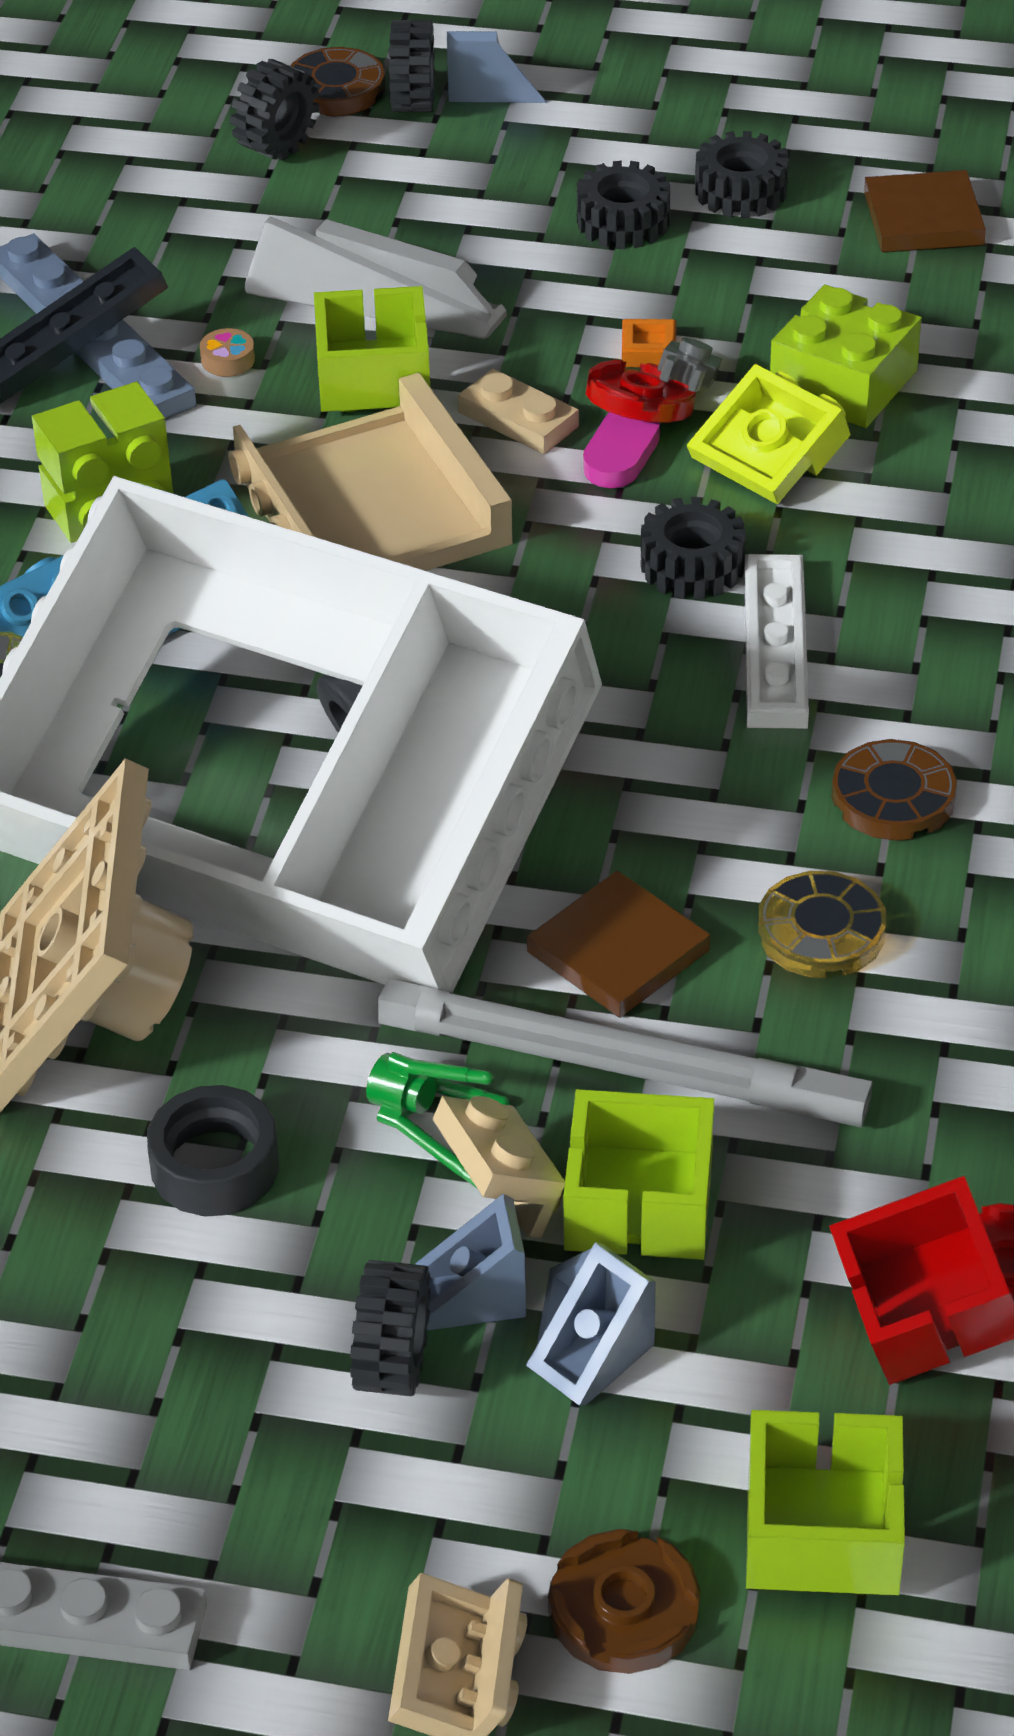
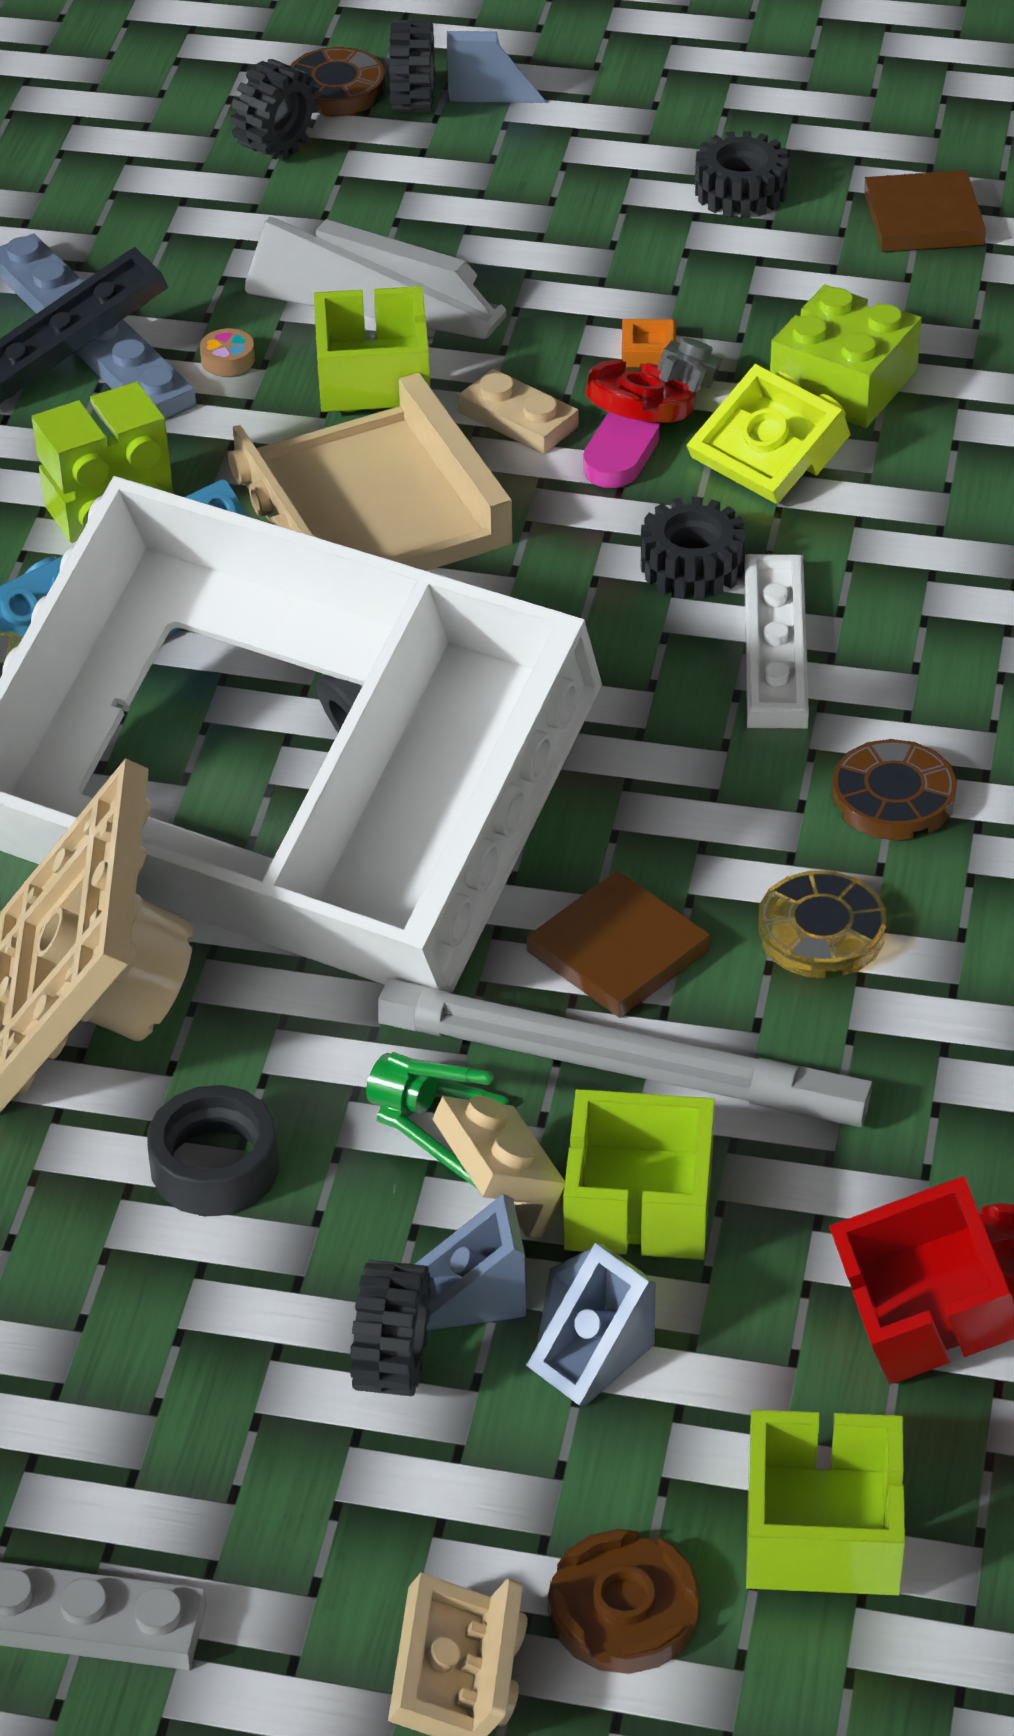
black tyre [577,160,670,249] -> none

